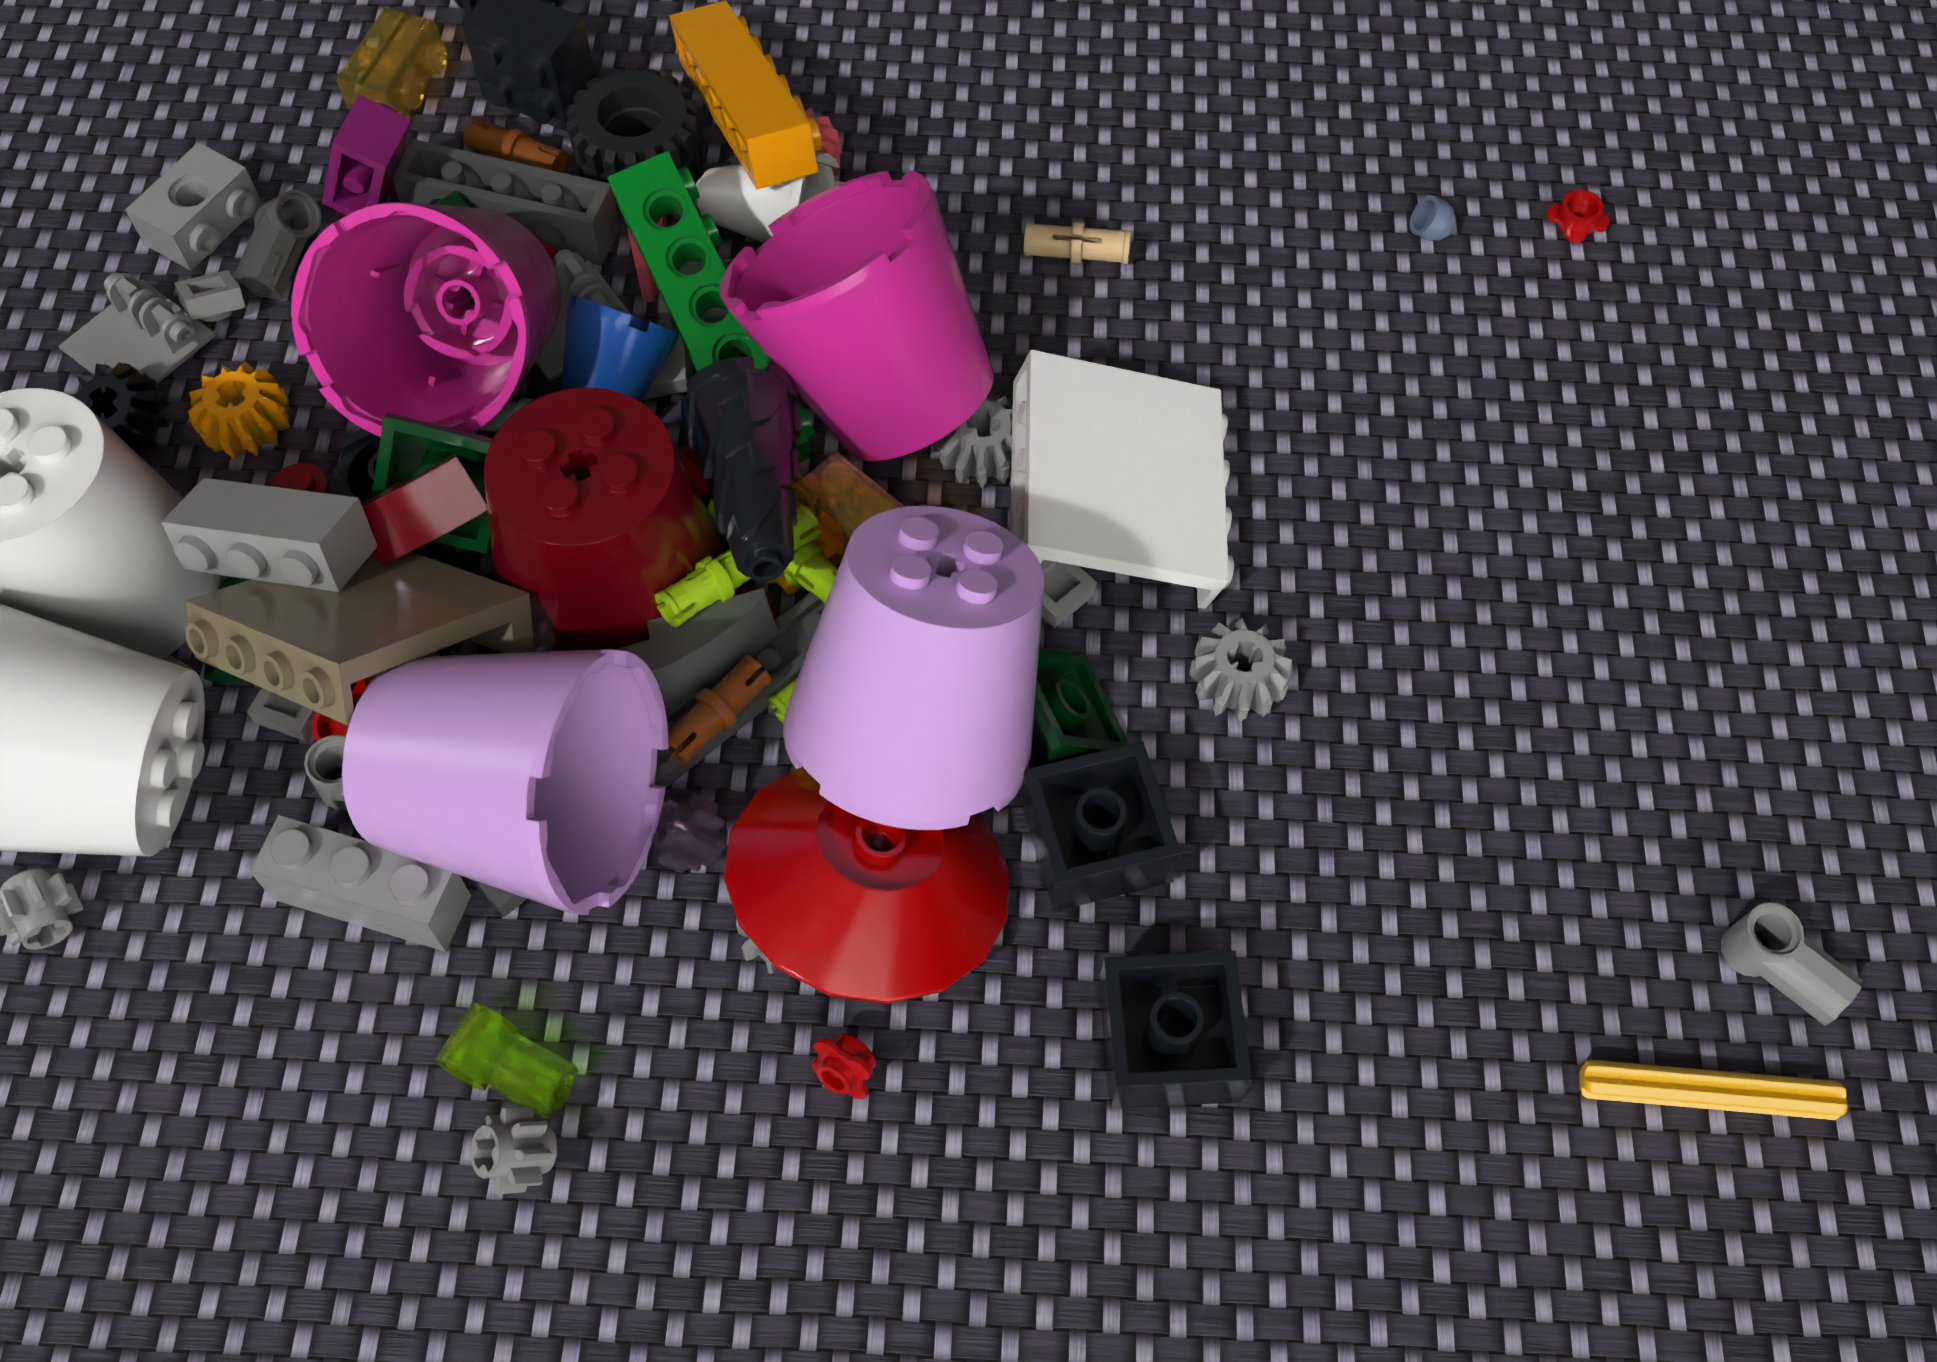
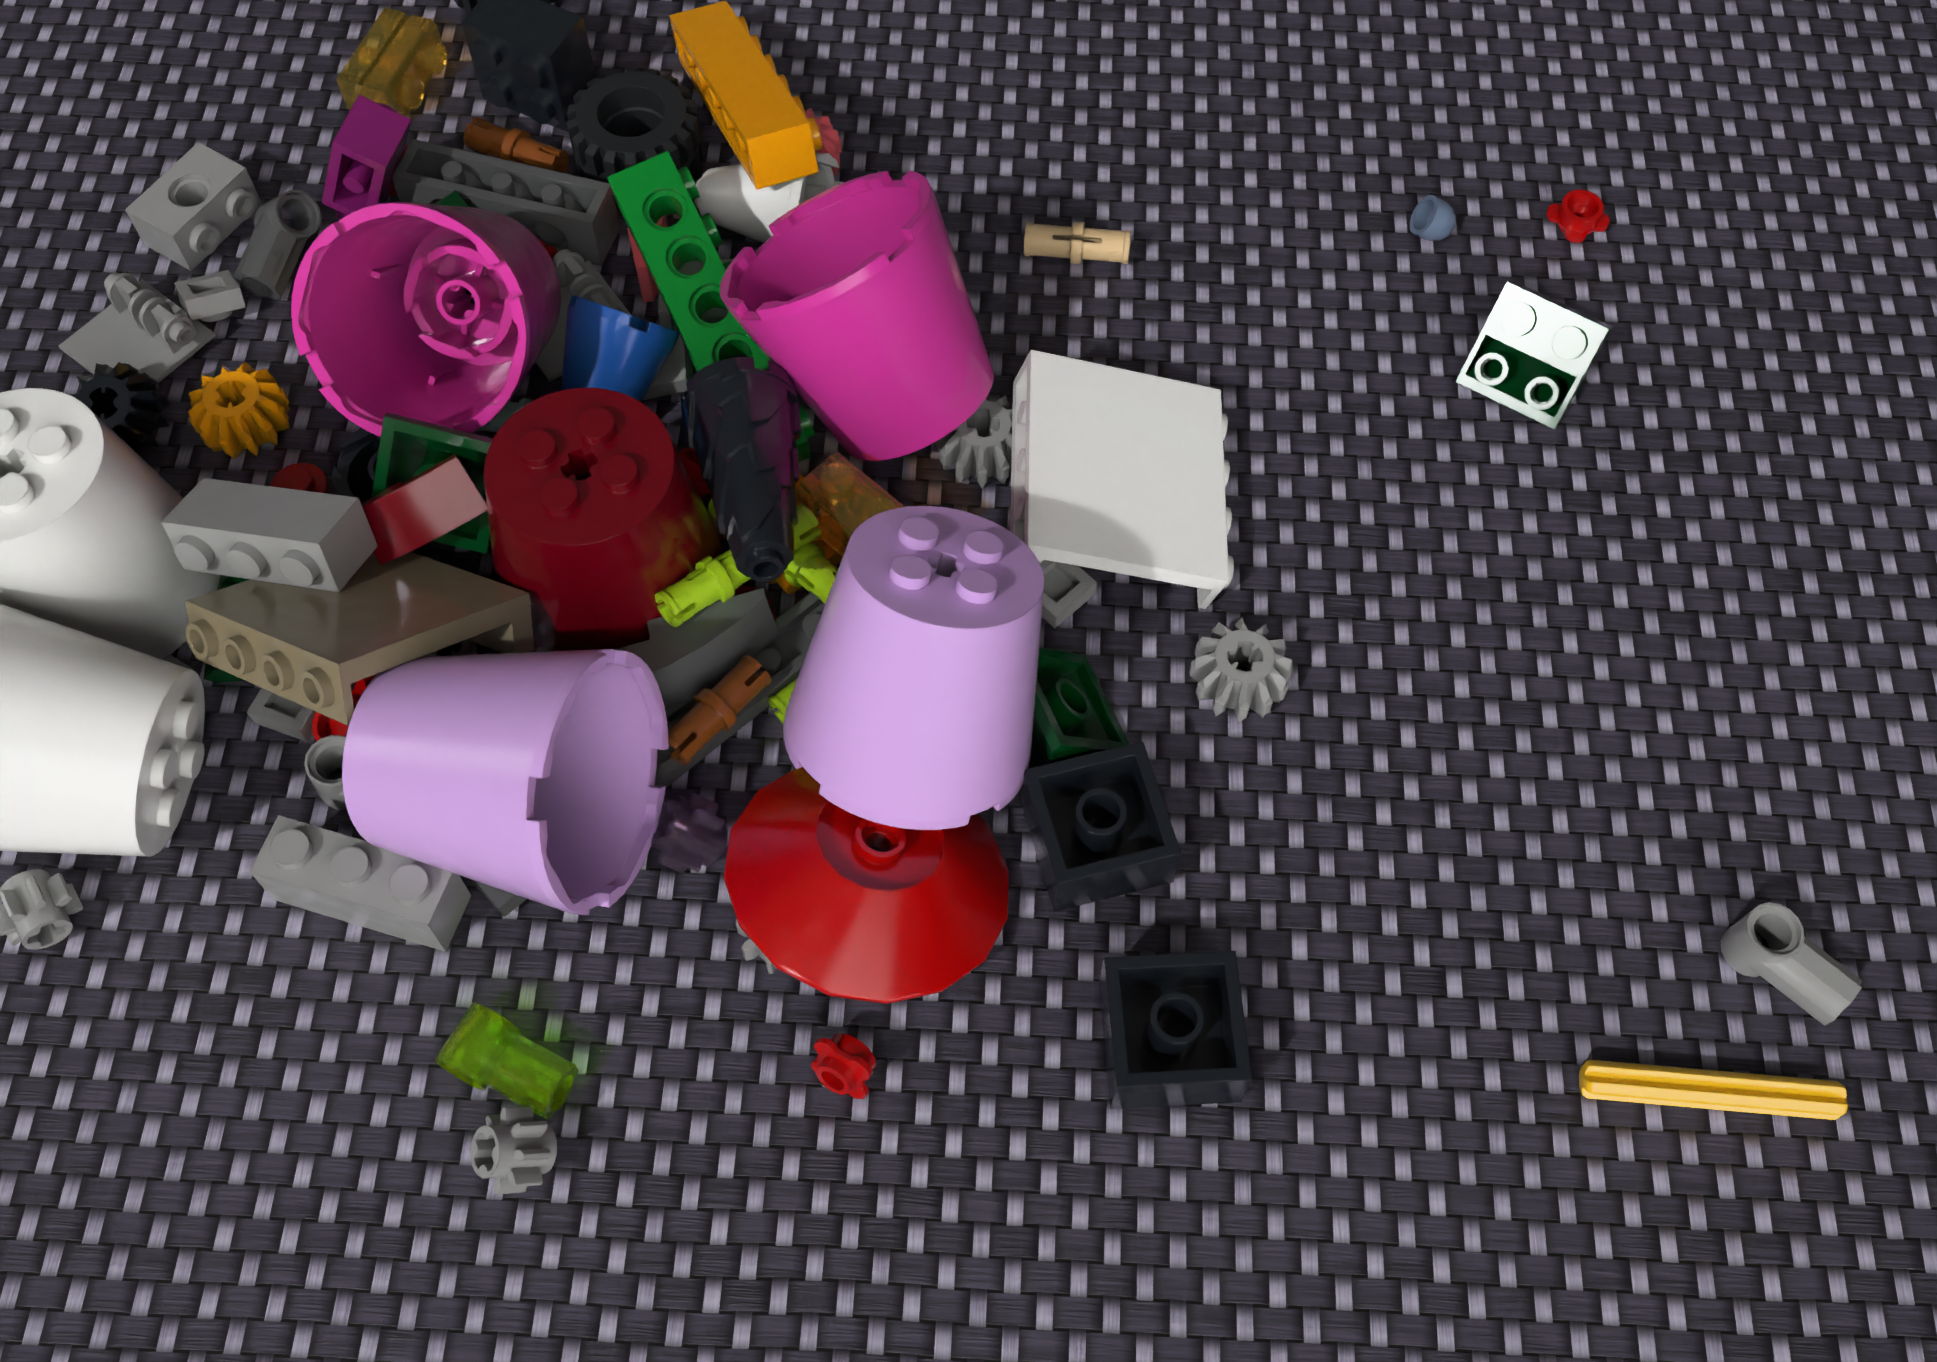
none -> slope [1455,281,1613,429]

